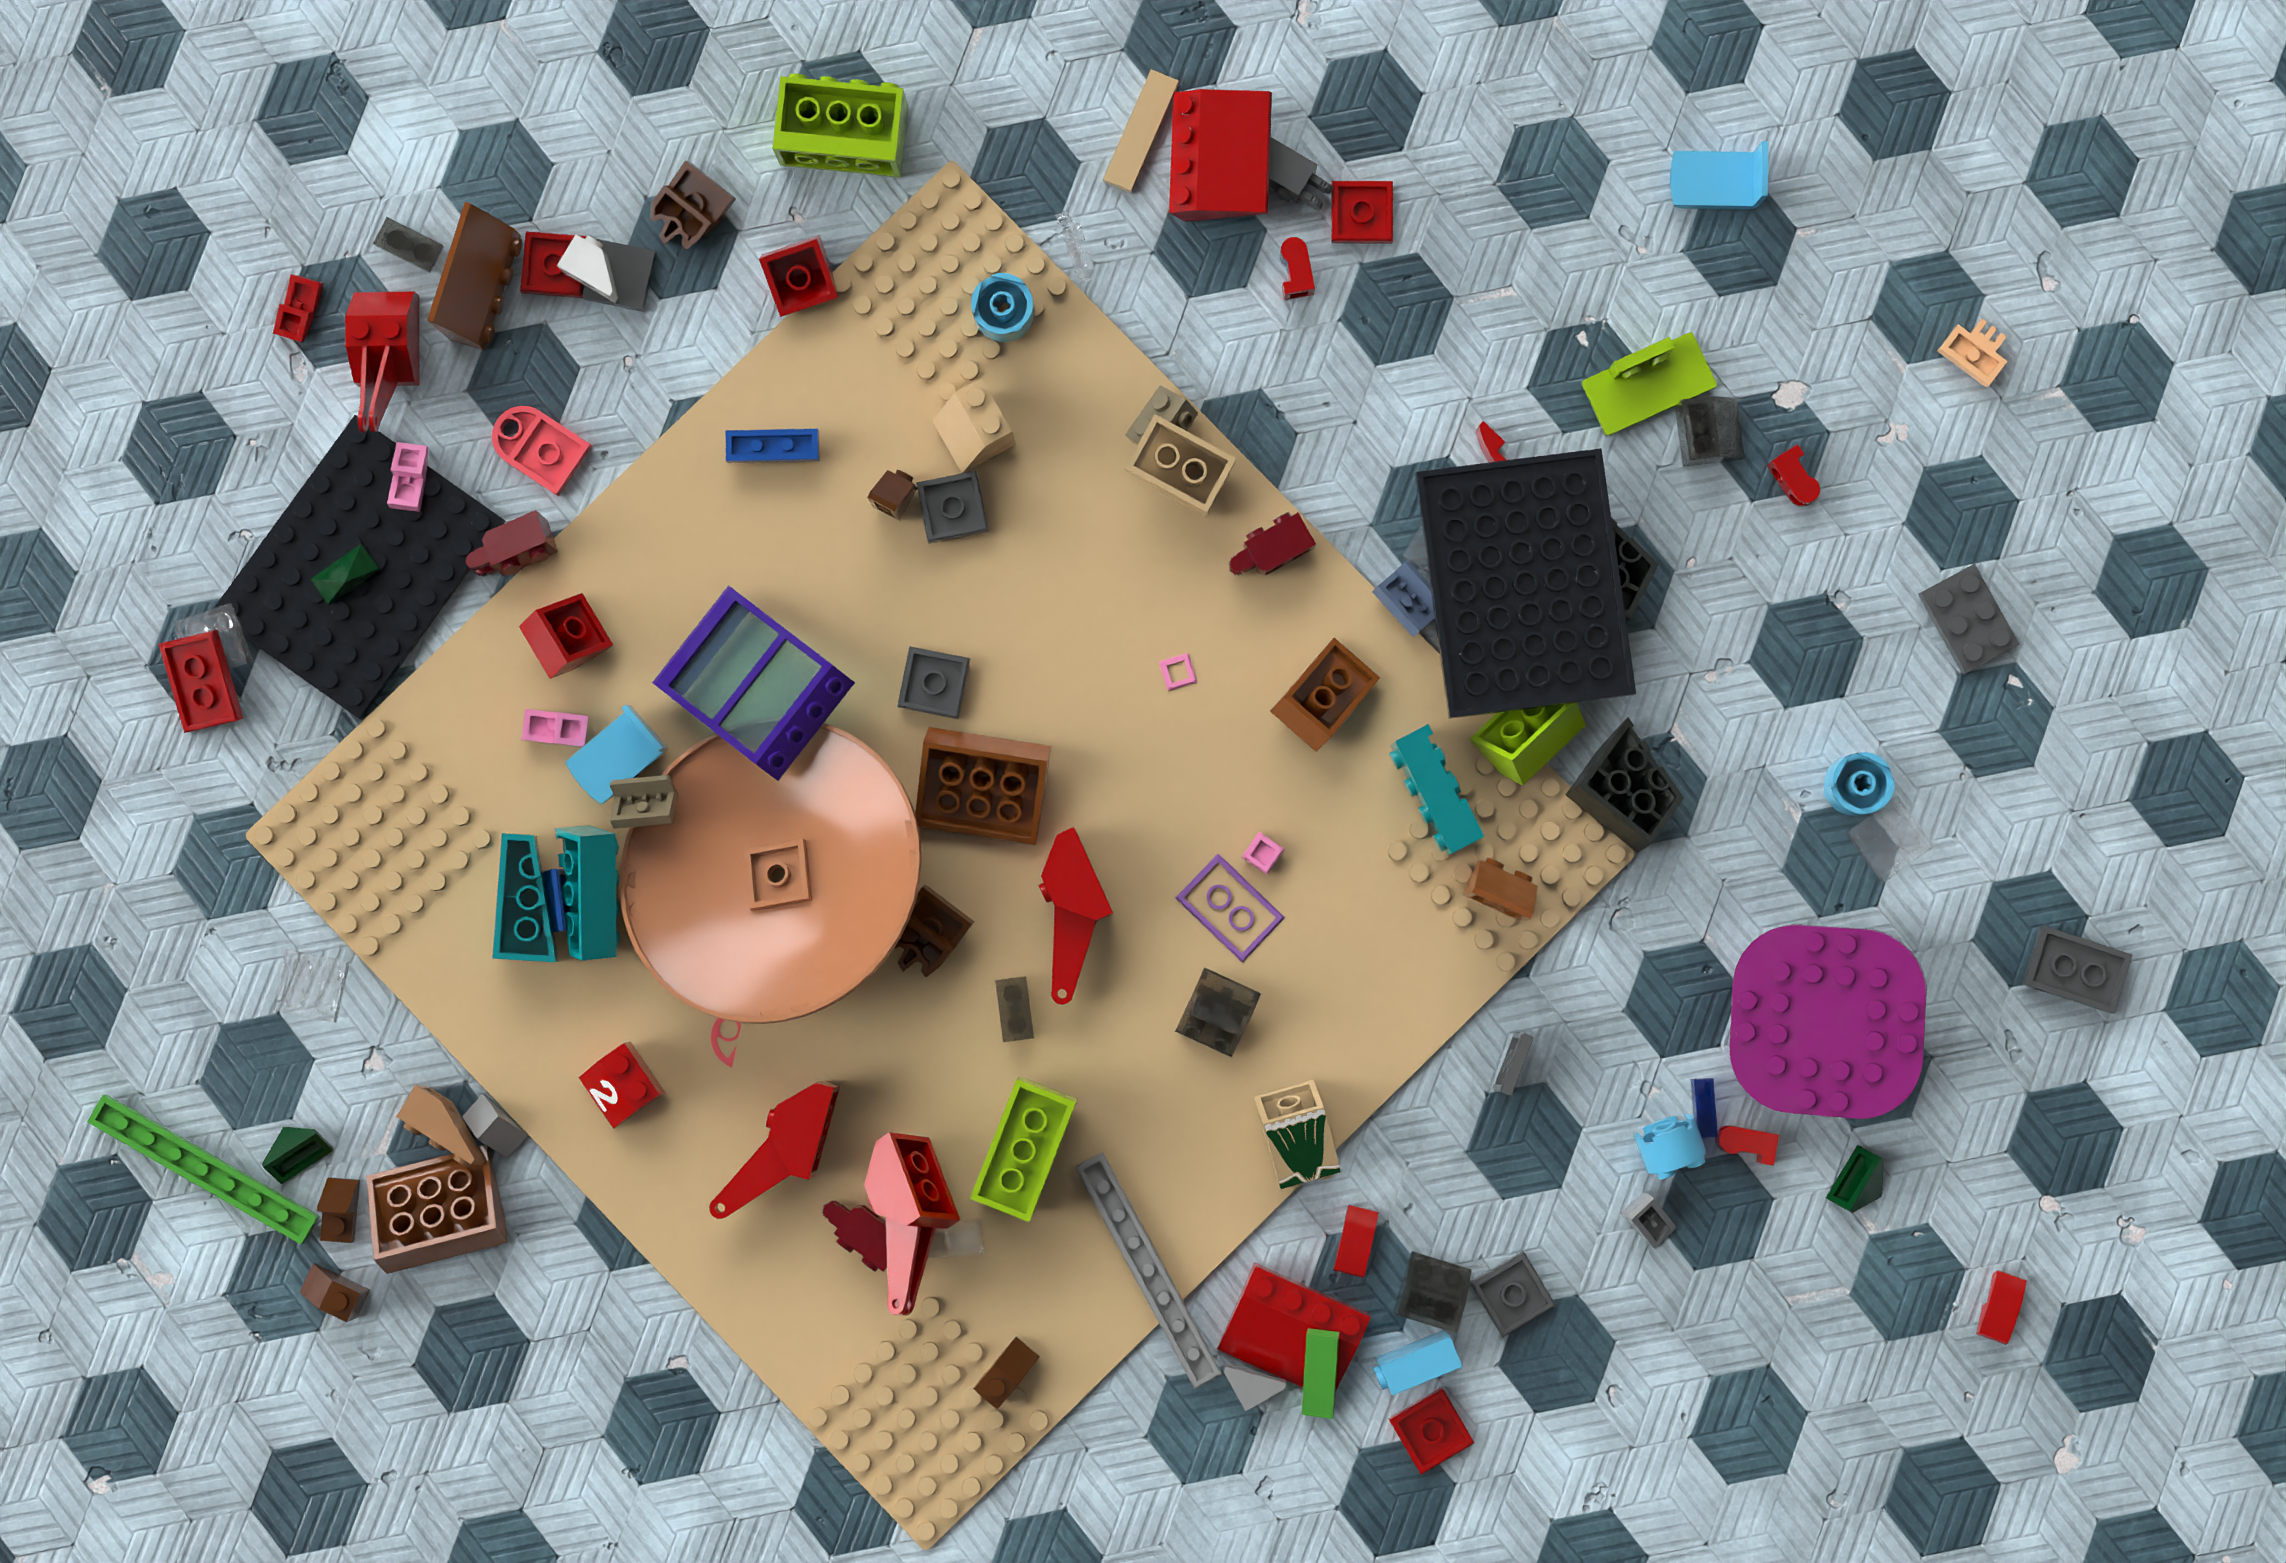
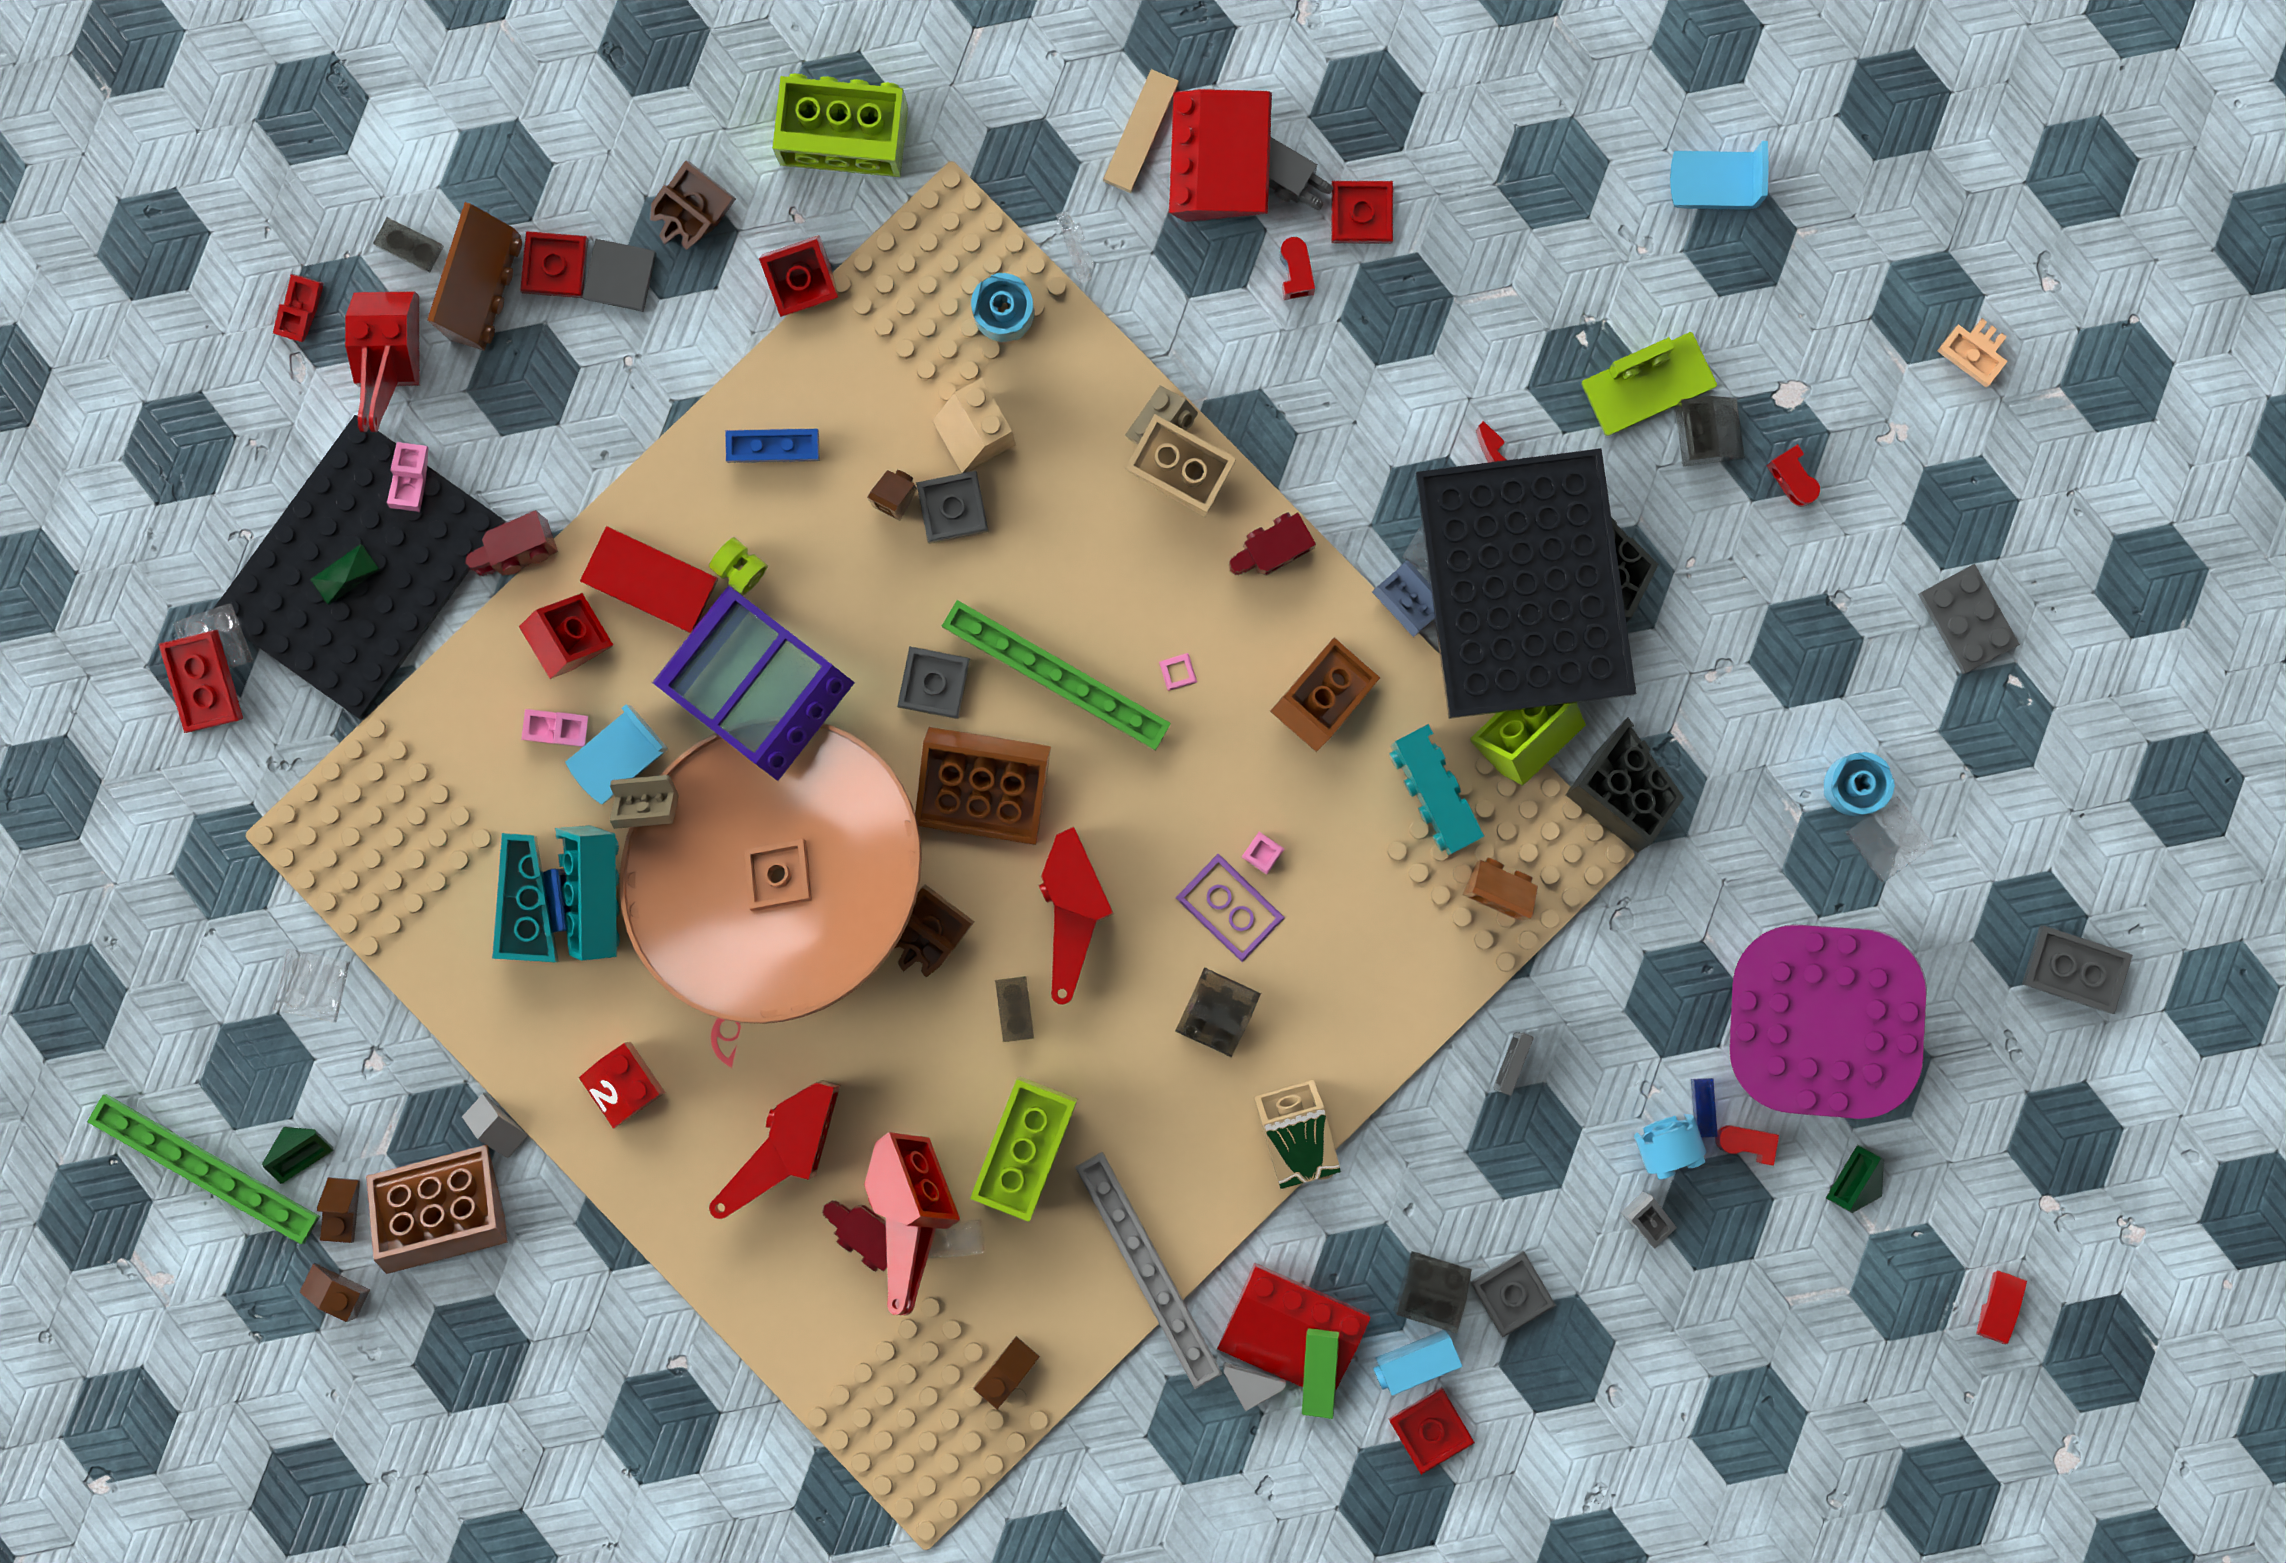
medium nougat slope [396,1084,486,1167] -> none
coral tile [492,406,592,496] -> none
white slope [557,234,618,303] -> none
red slope [1333,1205,1379,1278] -> none
none -> red tile [580,526,718,633]
none -> lime wheel [709,537,768,596]
none -> bright green plate [942,600,1171,751]

